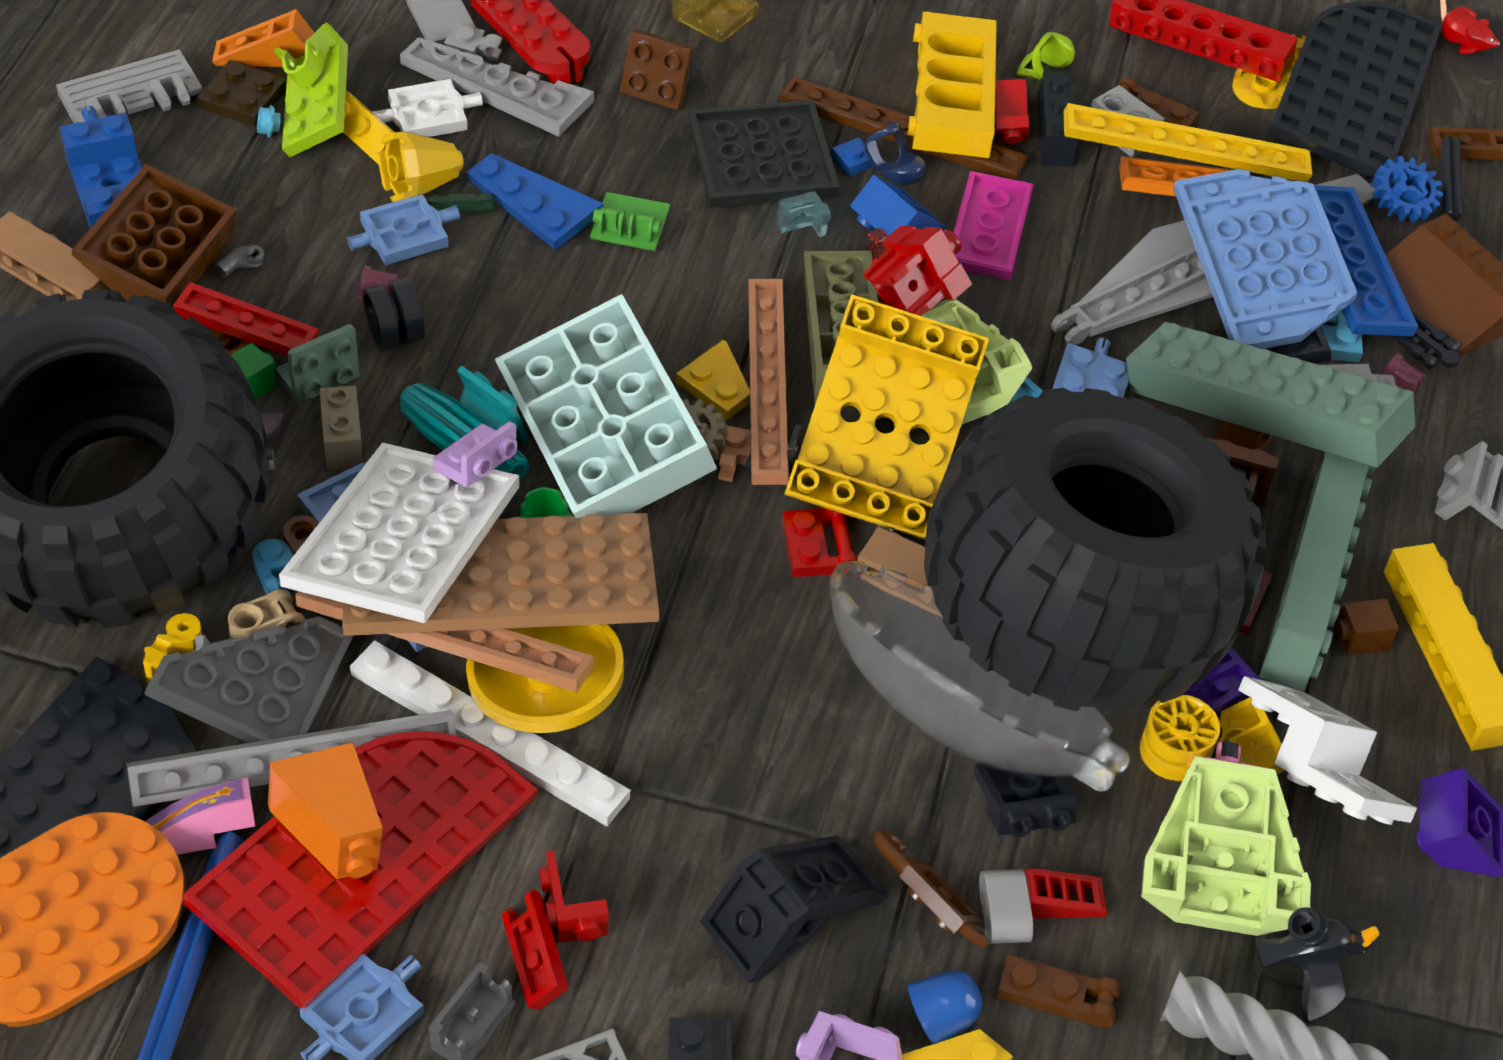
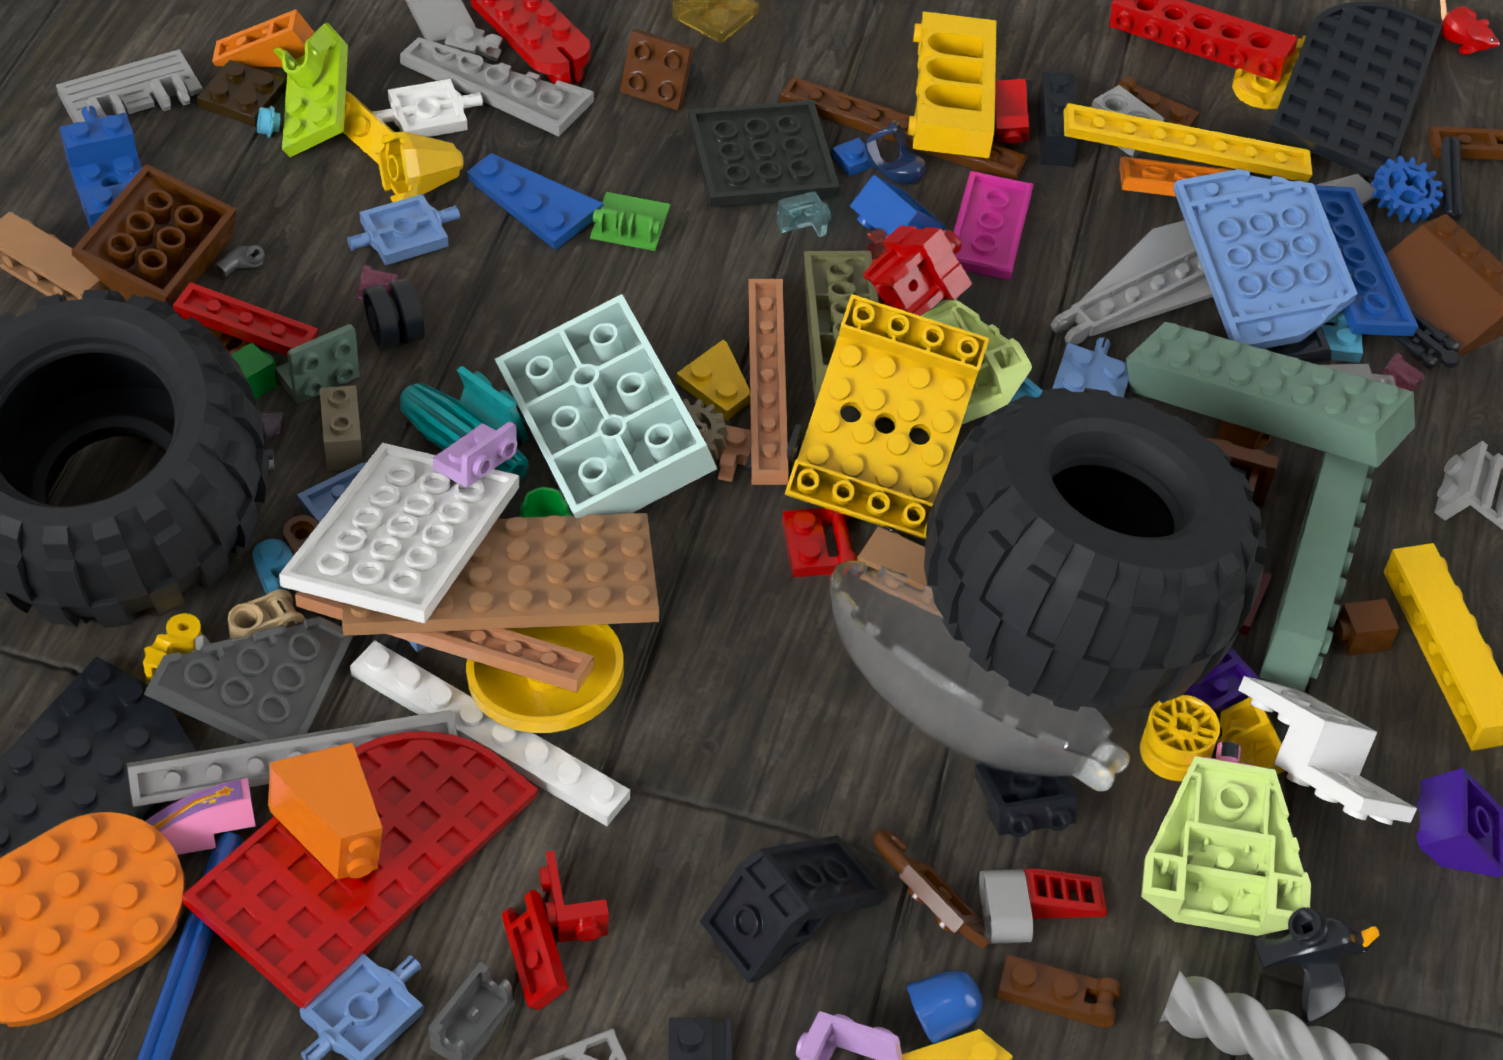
clear green axle [427,193,493,213] -> none
lime piece [1016,32,1075,80] -> none

